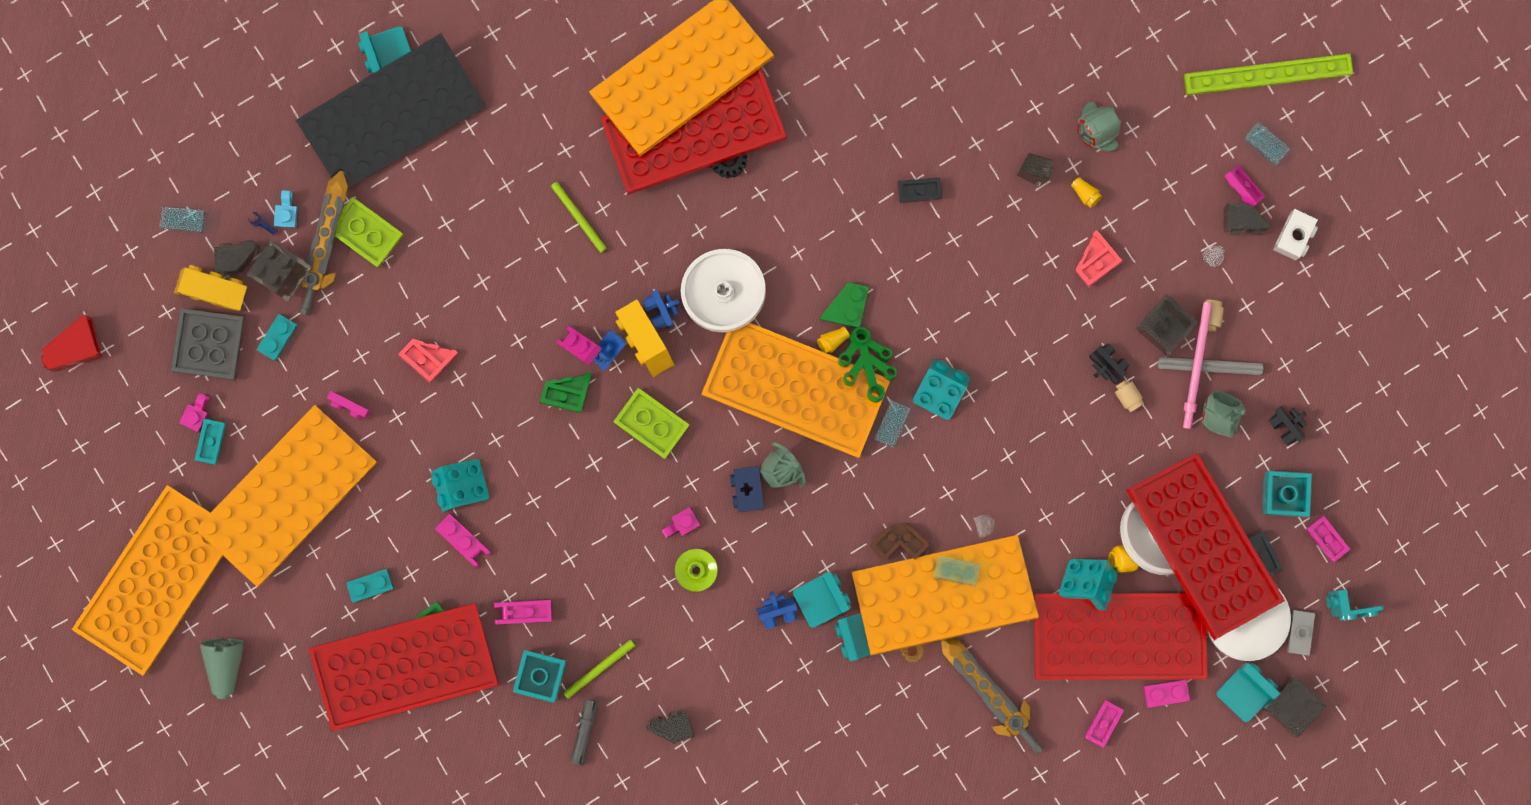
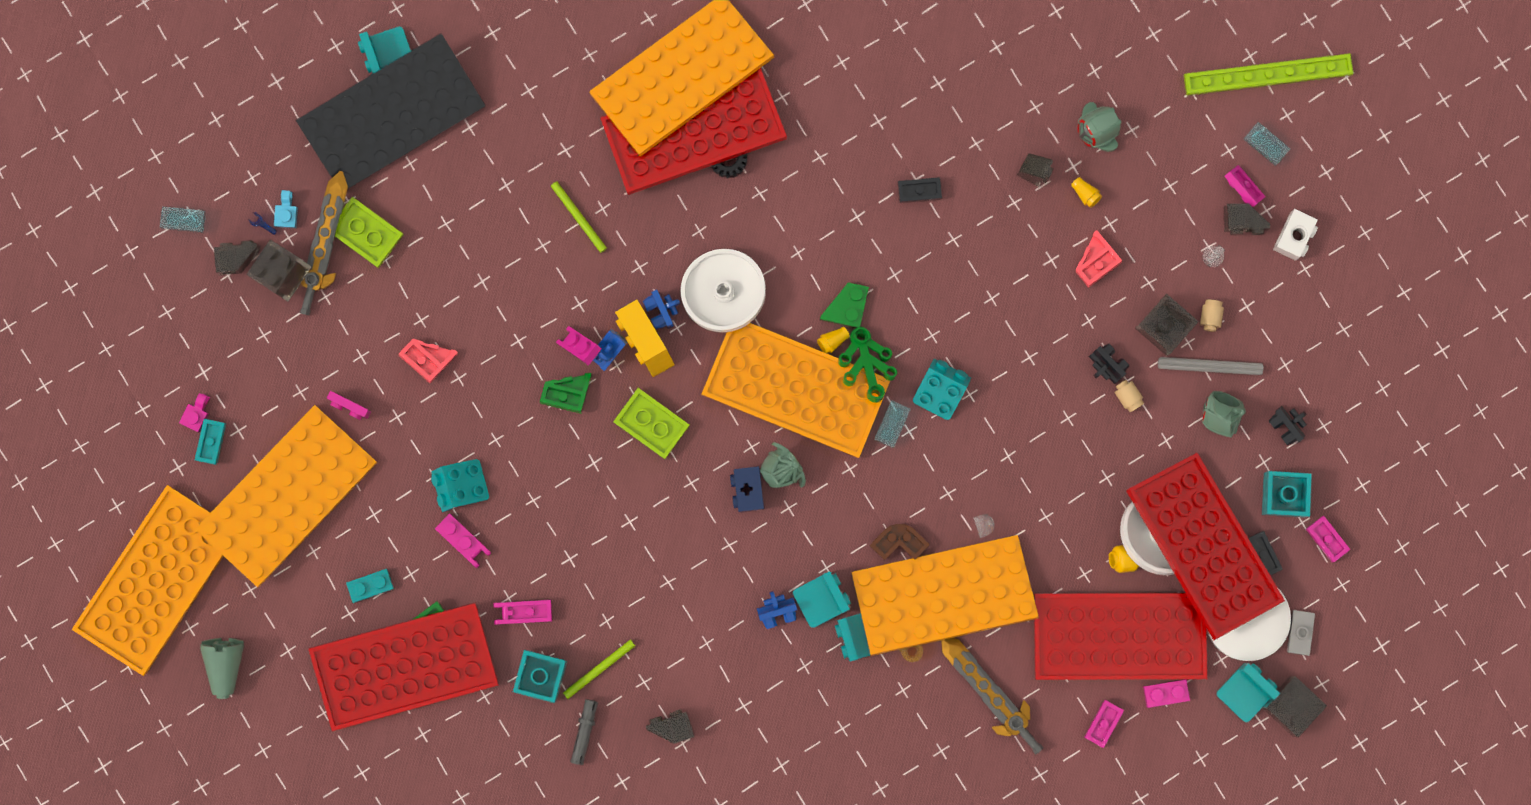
red slope [41,314,102,372] -> none
dark grey plate [171,308,245,380] -> none
yellow wedge [174,265,247,311] -> none
teal plate [256,314,298,361] -> none
dark pink plate [662,507,700,538] -> none
lime dish [675,549,717,592] -> none
clear light blue plate [934,556,980,587] -> none
teal bracket [1059,559,1118,610] -> none
bright pink bar [1183,302,1212,429] -> none
teal bracket [1326,589,1384,620] -> none

